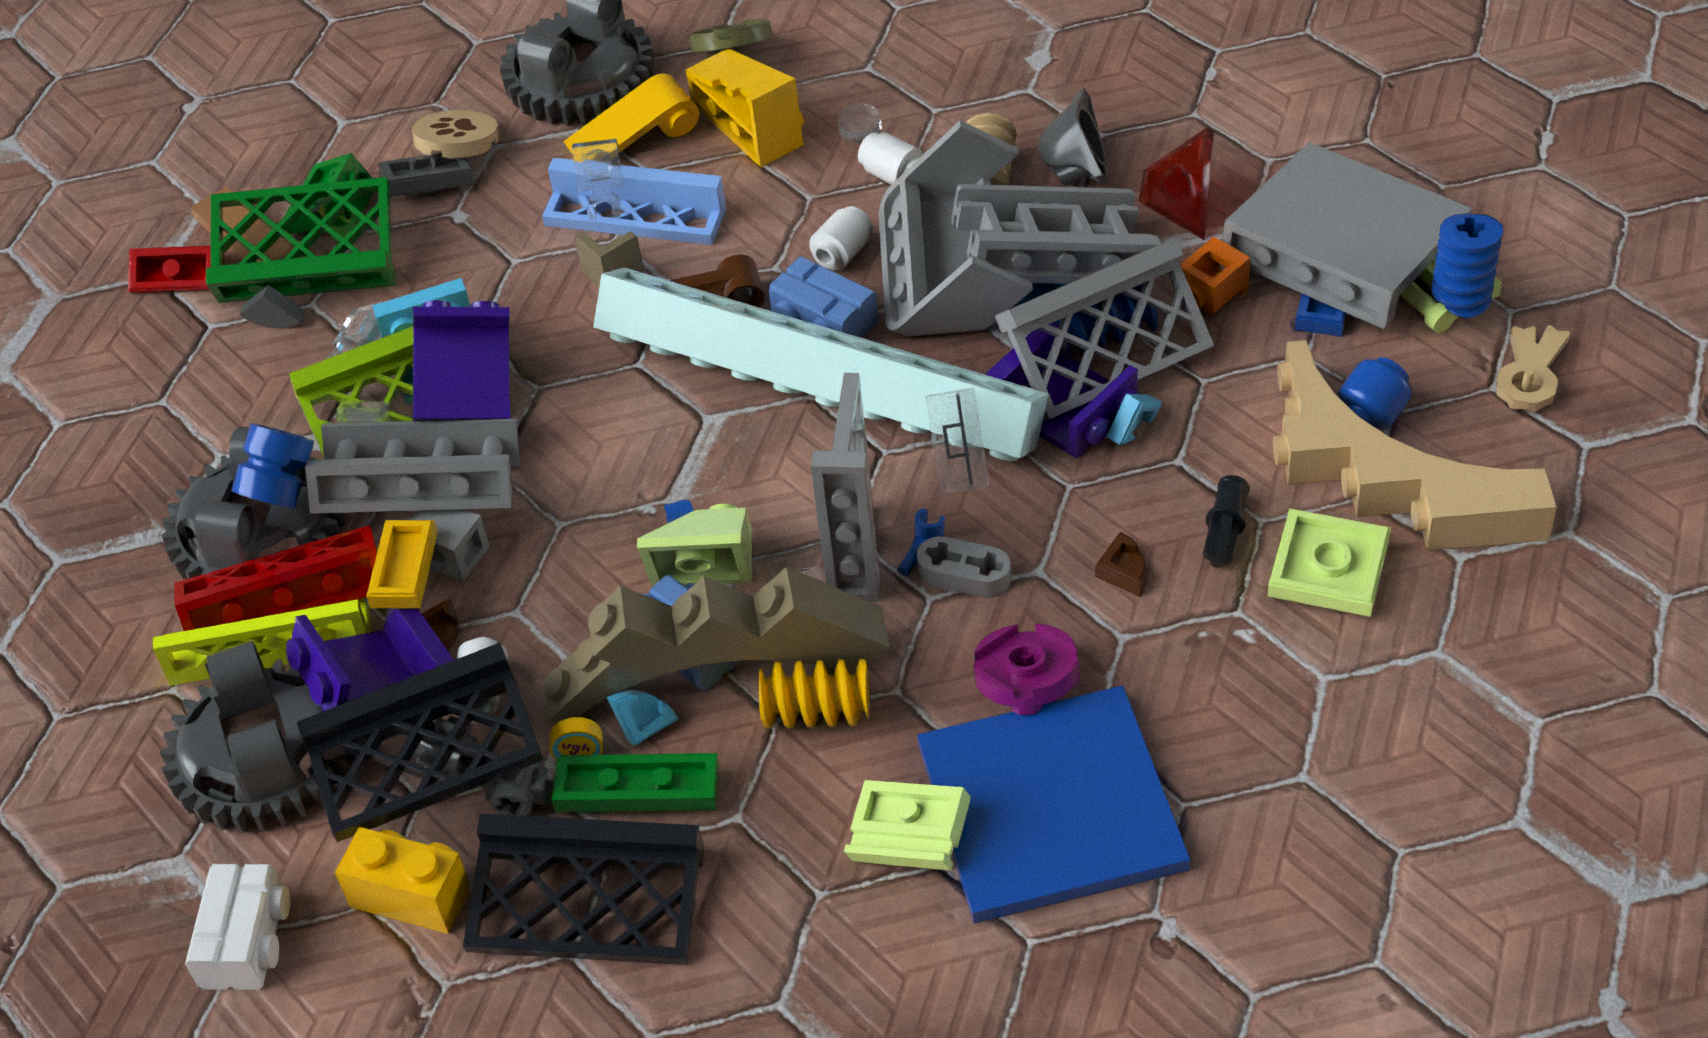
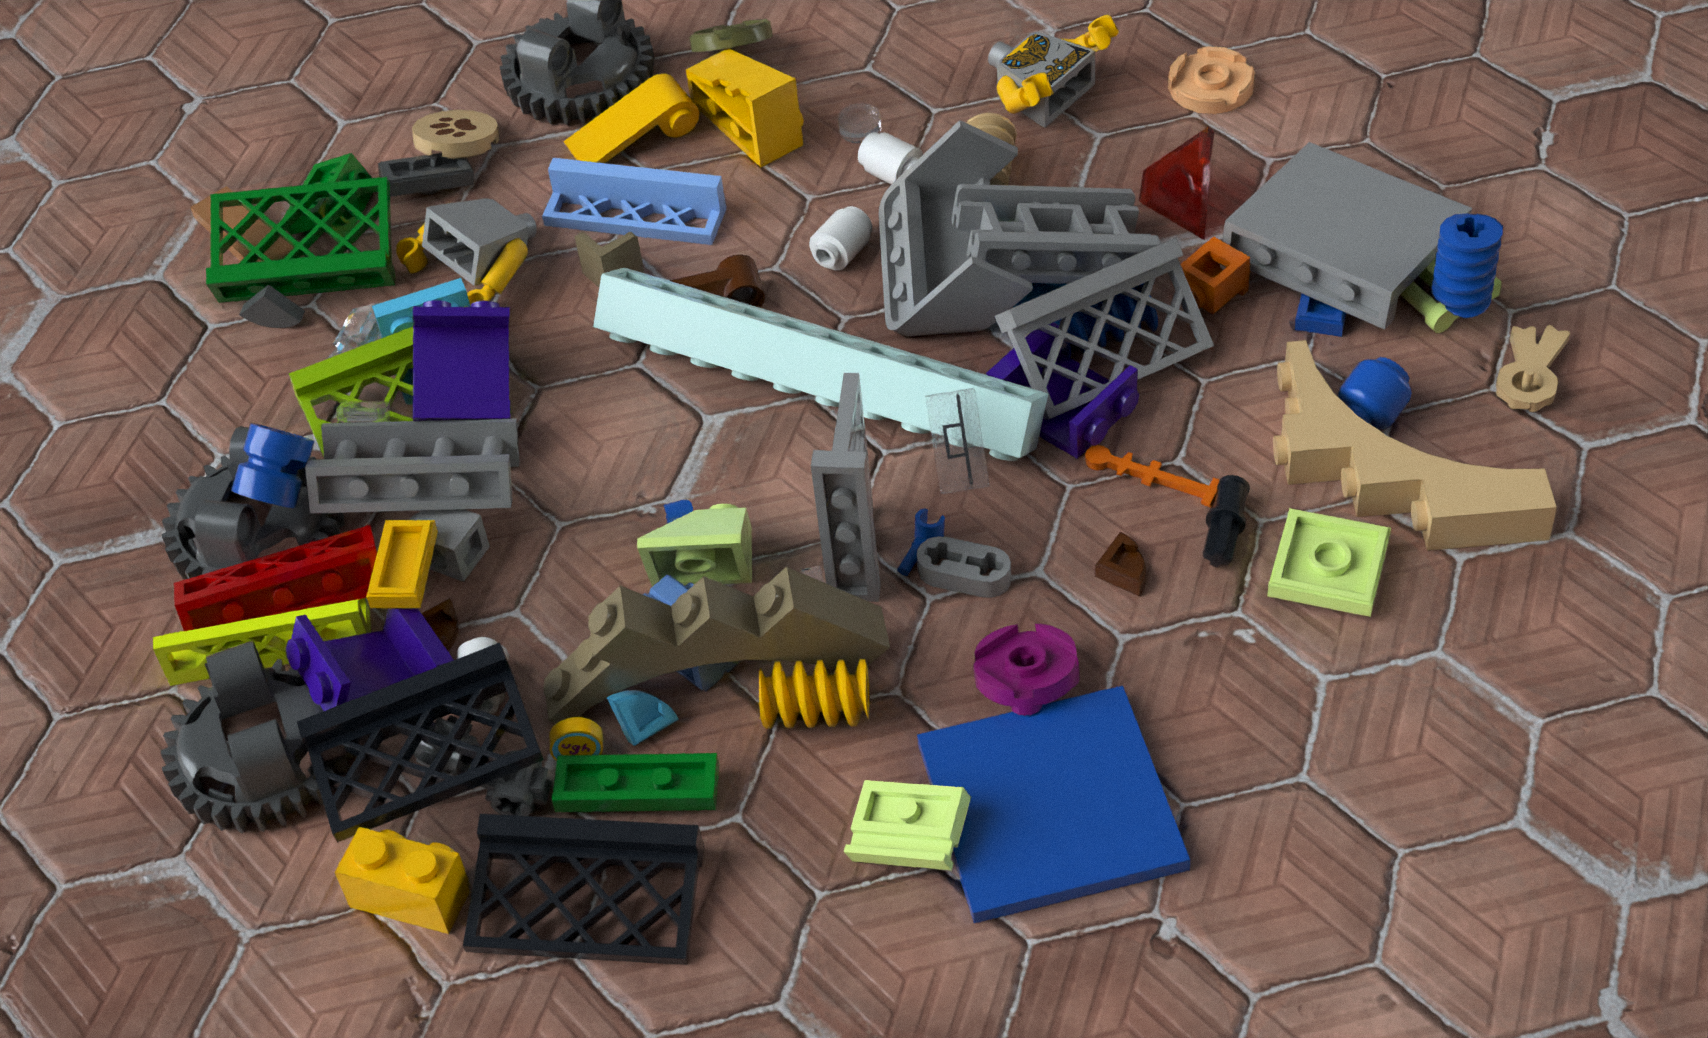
red slope [128,245,225,293] -> none
white brick [185,864,290,990] -> none
clear plate [572,139,623,221] -> none
medium blue brick [769,256,878,338] -> none
dark grey hat [1038,88,1108,185] -> none
medium azure tile [1106,394,1162,445] -> none
none -> light grey torso [396,198,536,306]
none -> torso [988,15,1119,128]
none -> orange piece [1085,445,1220,507]
none -> light nougat tile [1168,46,1255,114]

